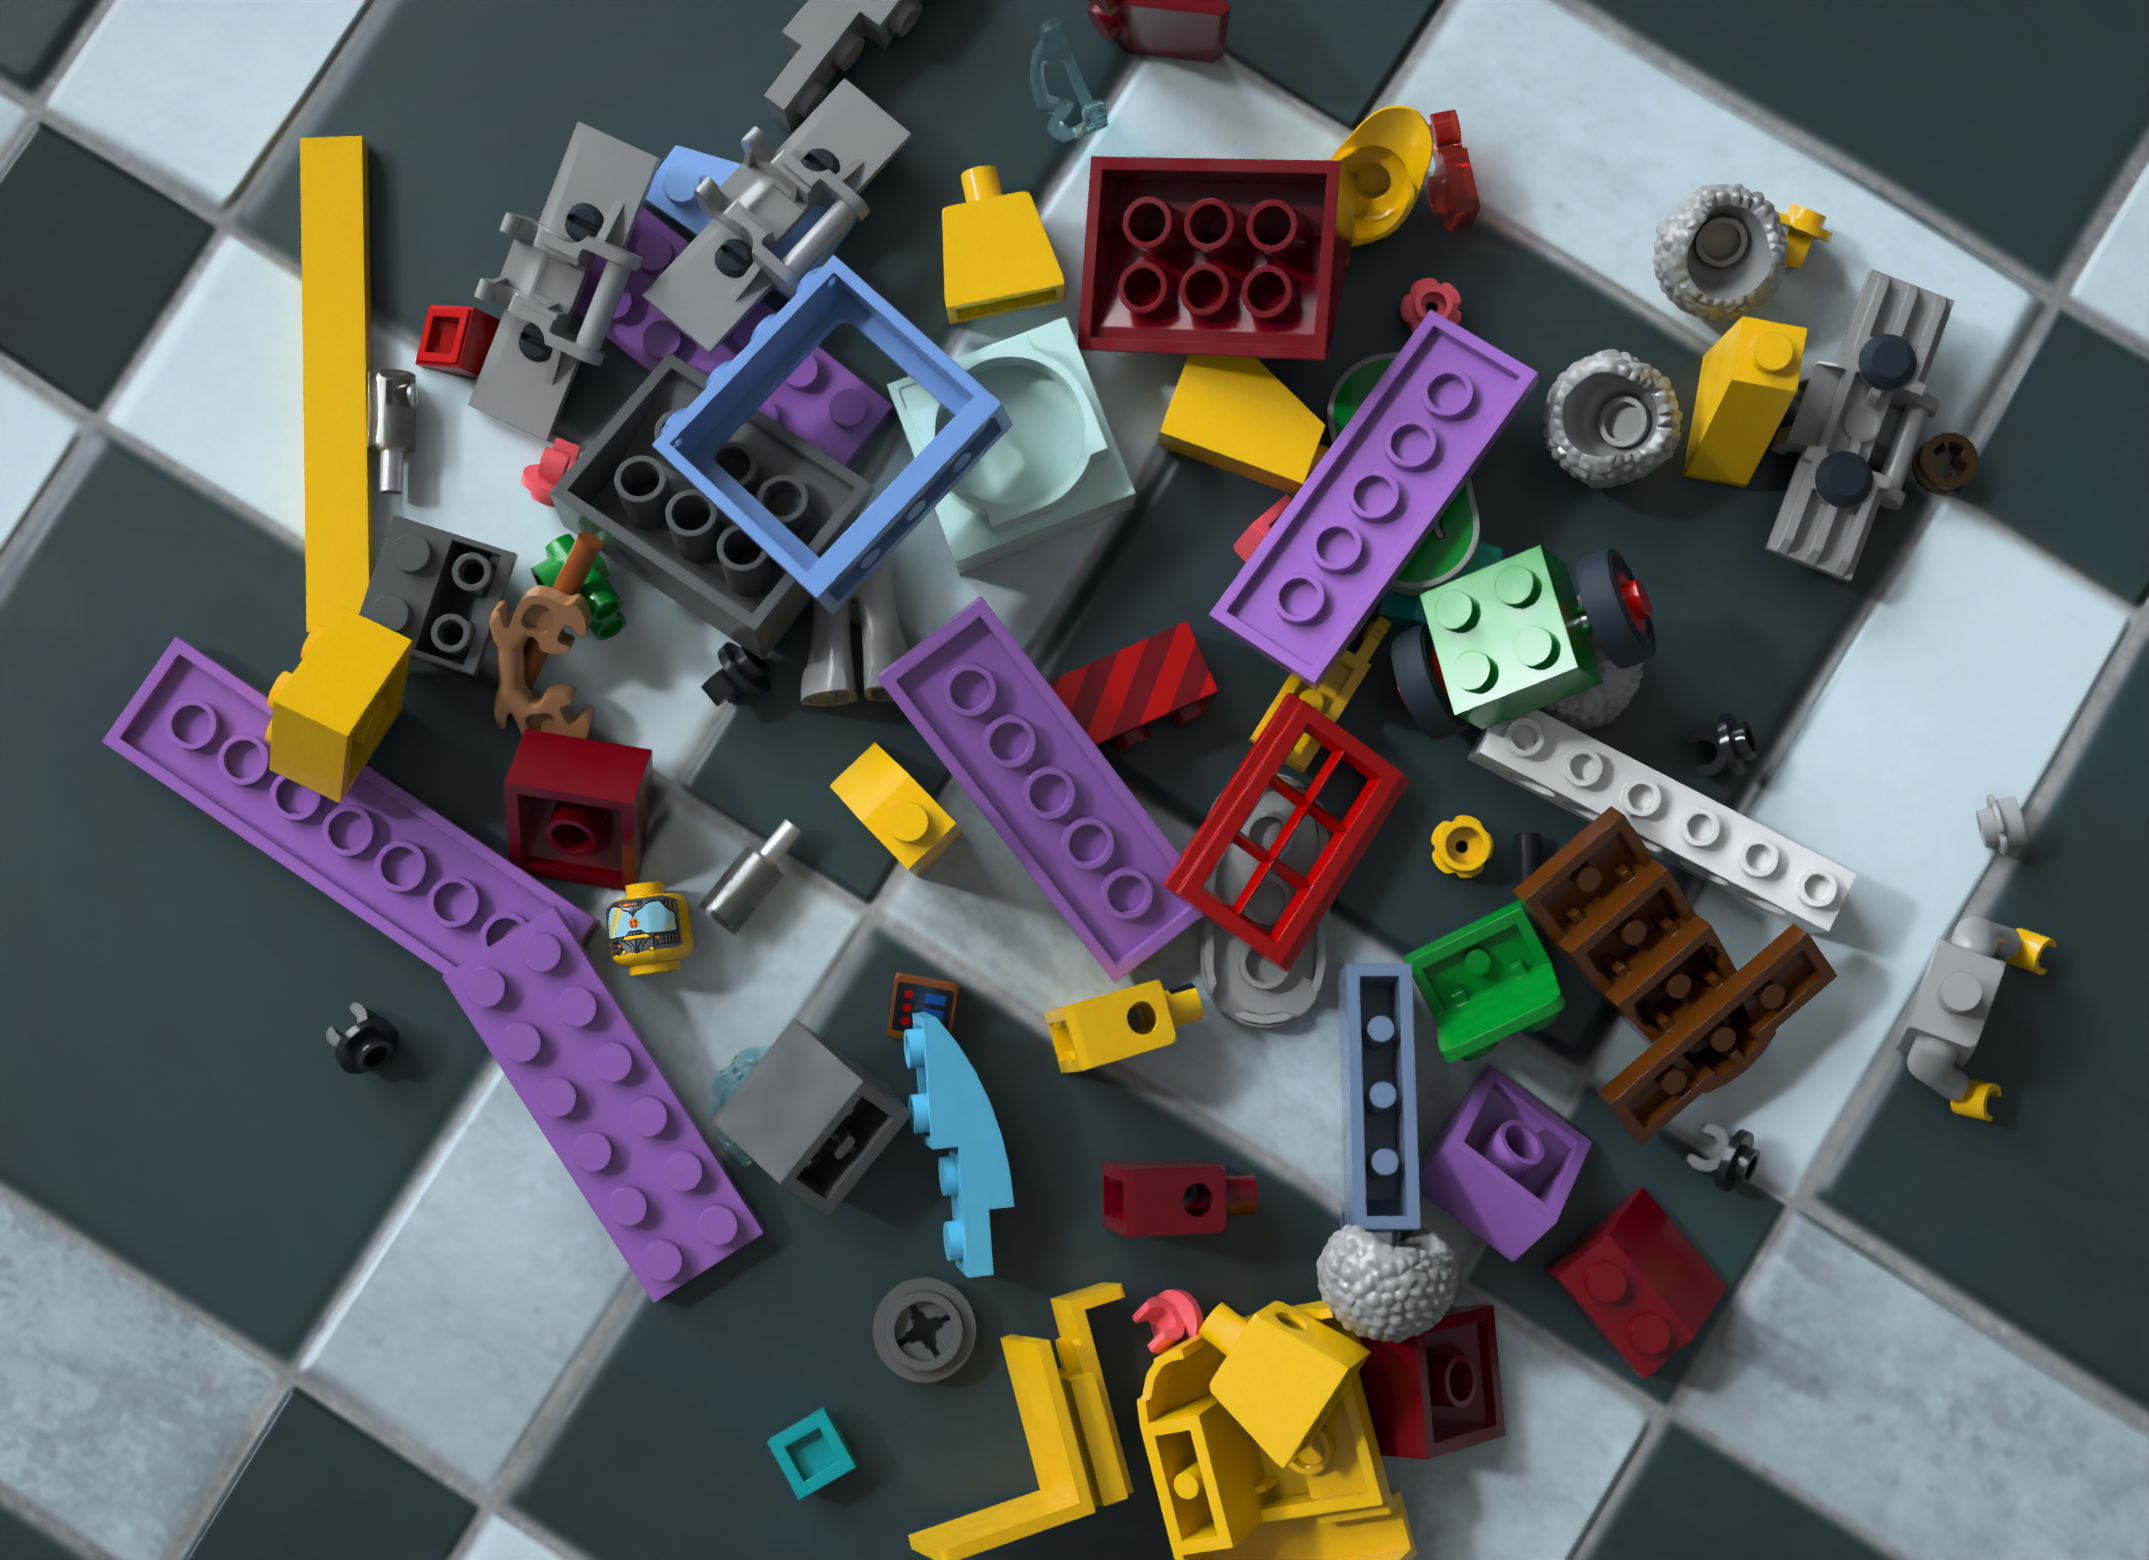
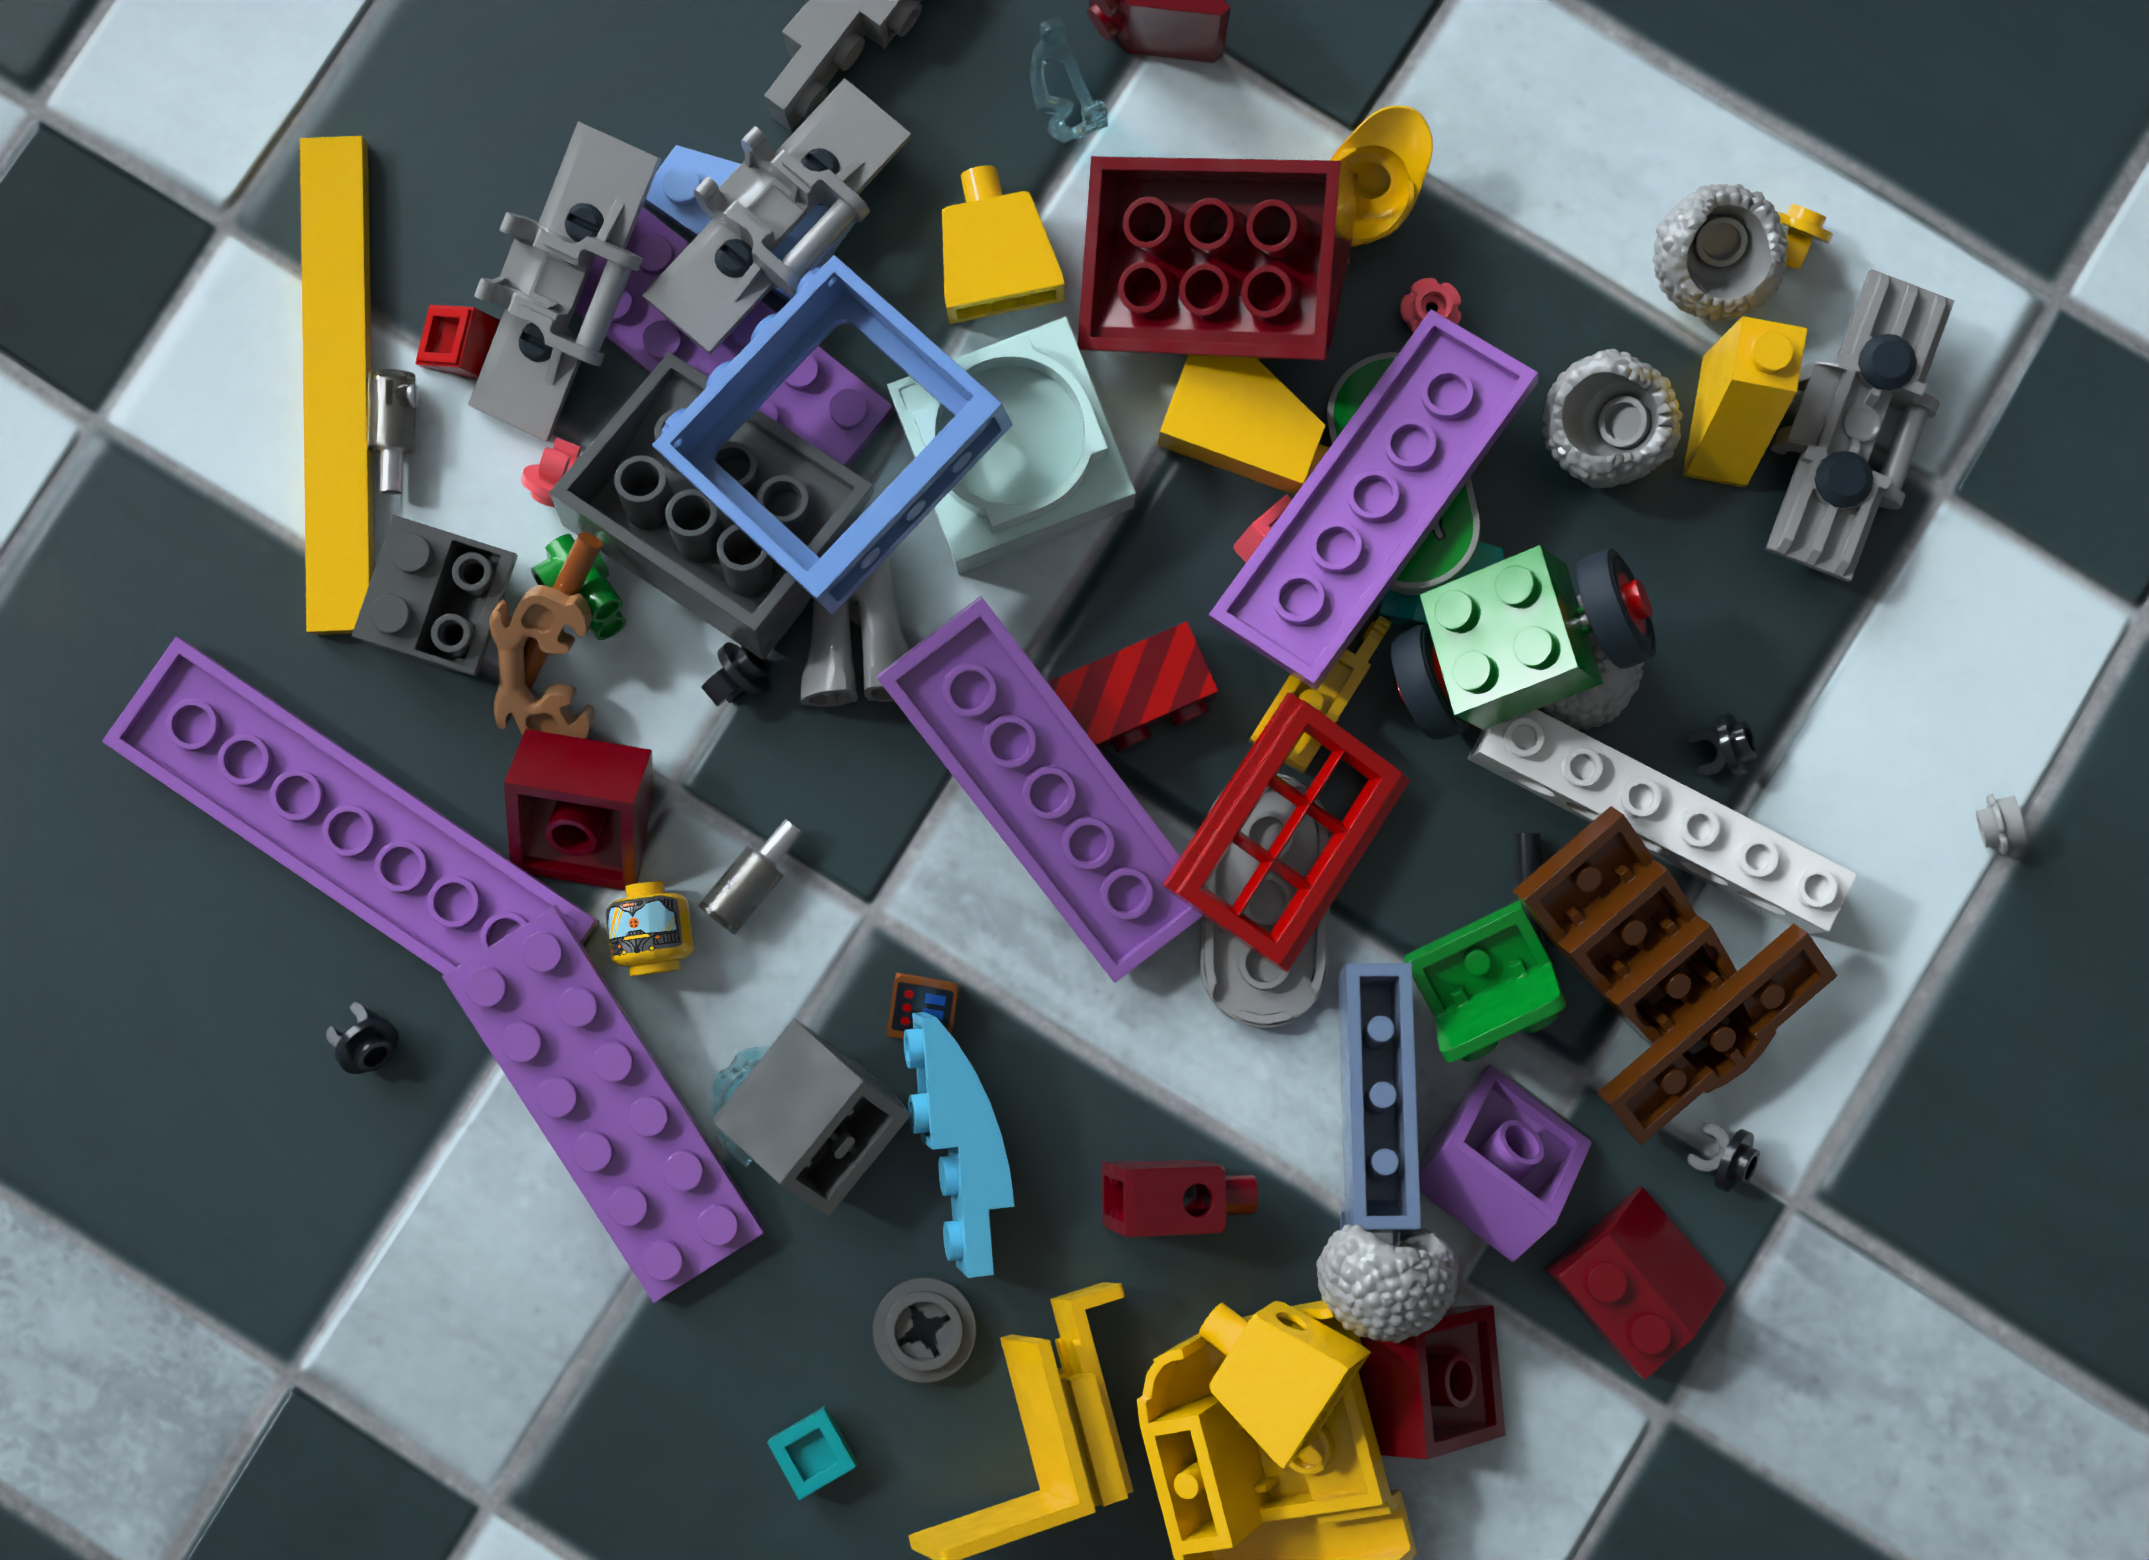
yellow brick [265,606,412,803] -> none
yellow slope [830,742,963,877] -> none
yellow torso [1044,979,1203,1073] -> none
coral plate [1132,1289,1204,1354] -> none
clear red plate [1427,109,1481,232] -> none
yellow plate [1431,815,1494,878] -> none
light grey torso [1896,917,2057,1122] -> none
dark brown bush [1912,433,1978,494] -> none

